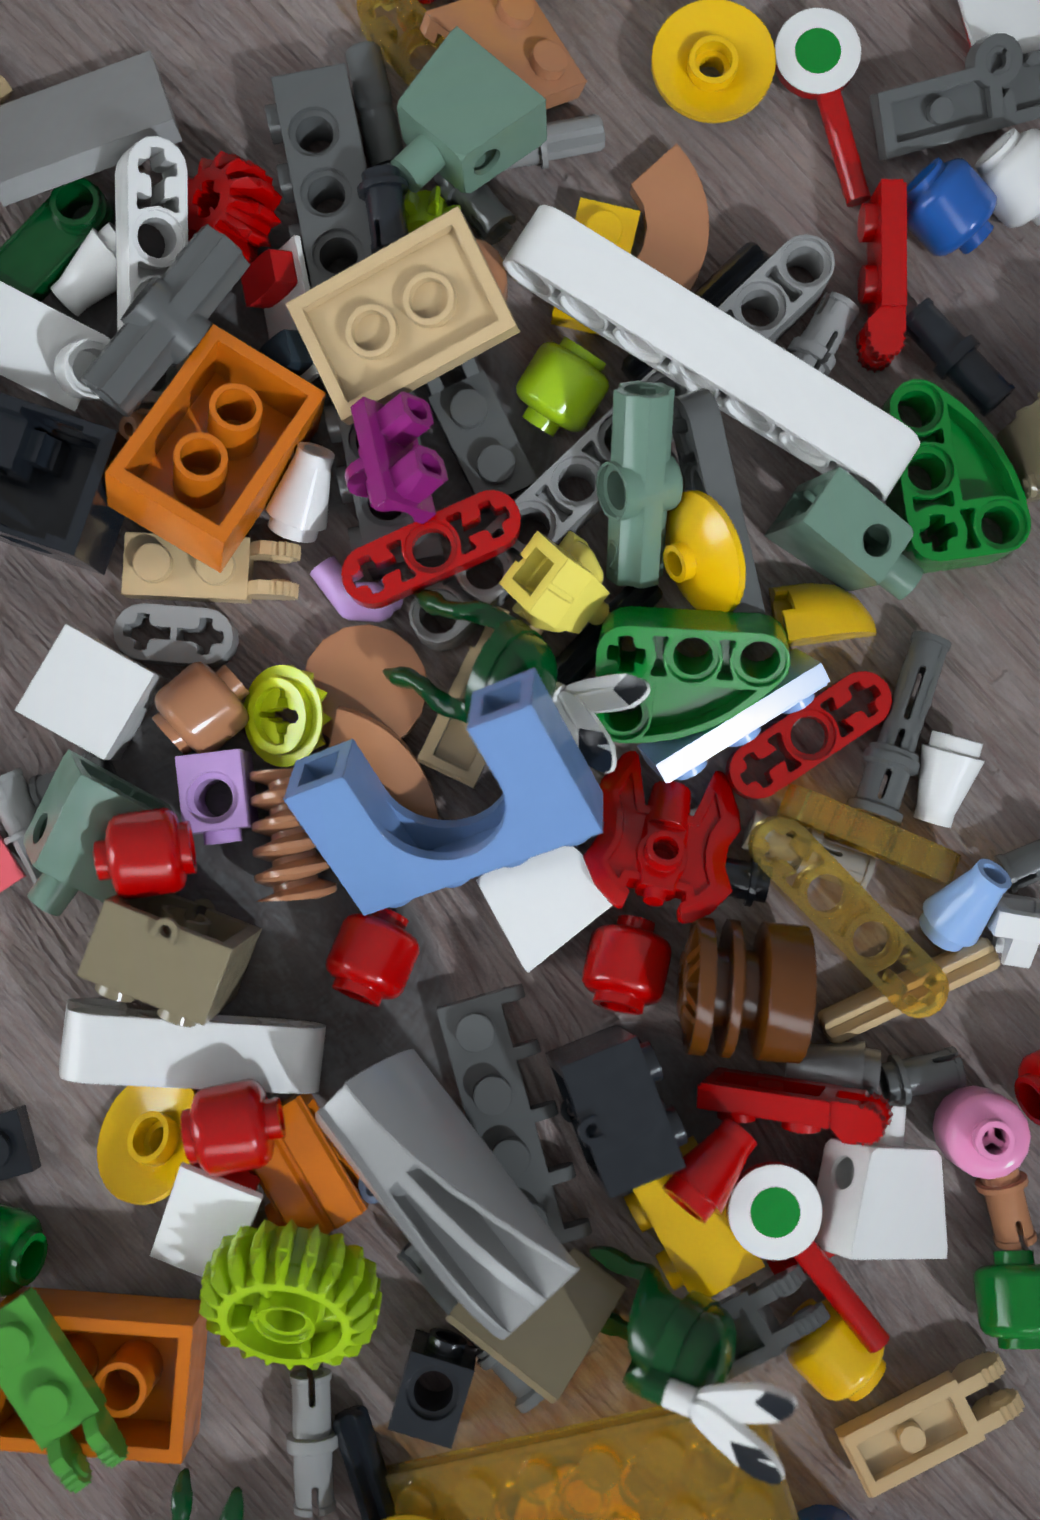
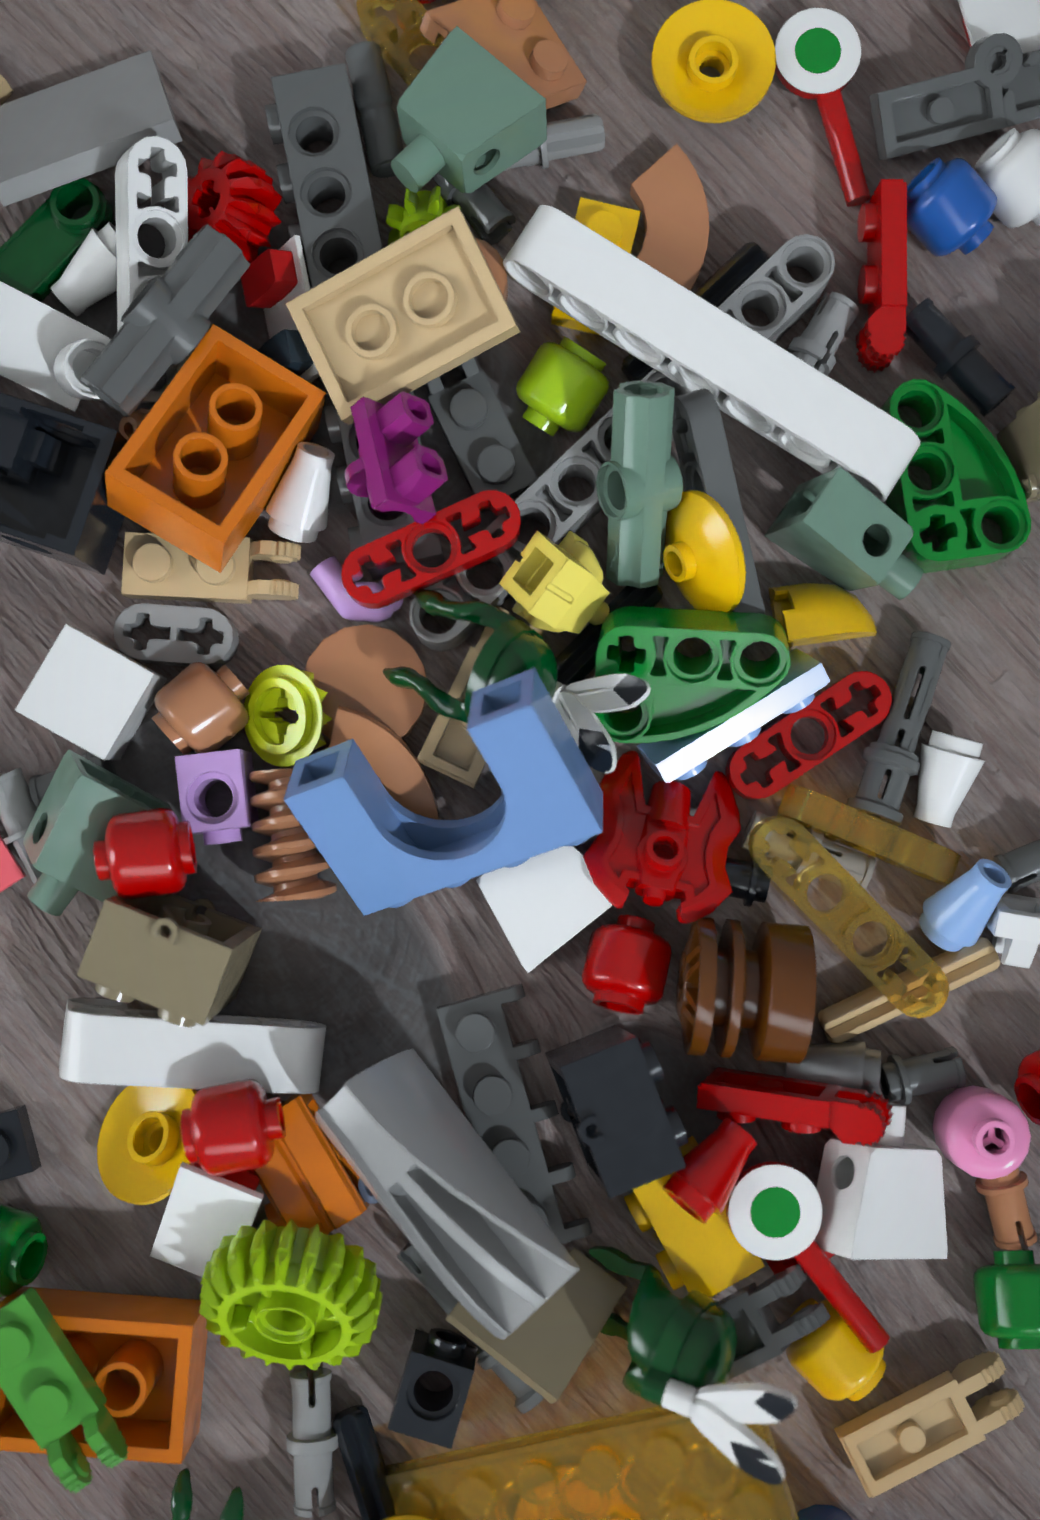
red head [325,908,420,1007] -> none
black pin [357,165,409,254] -> none

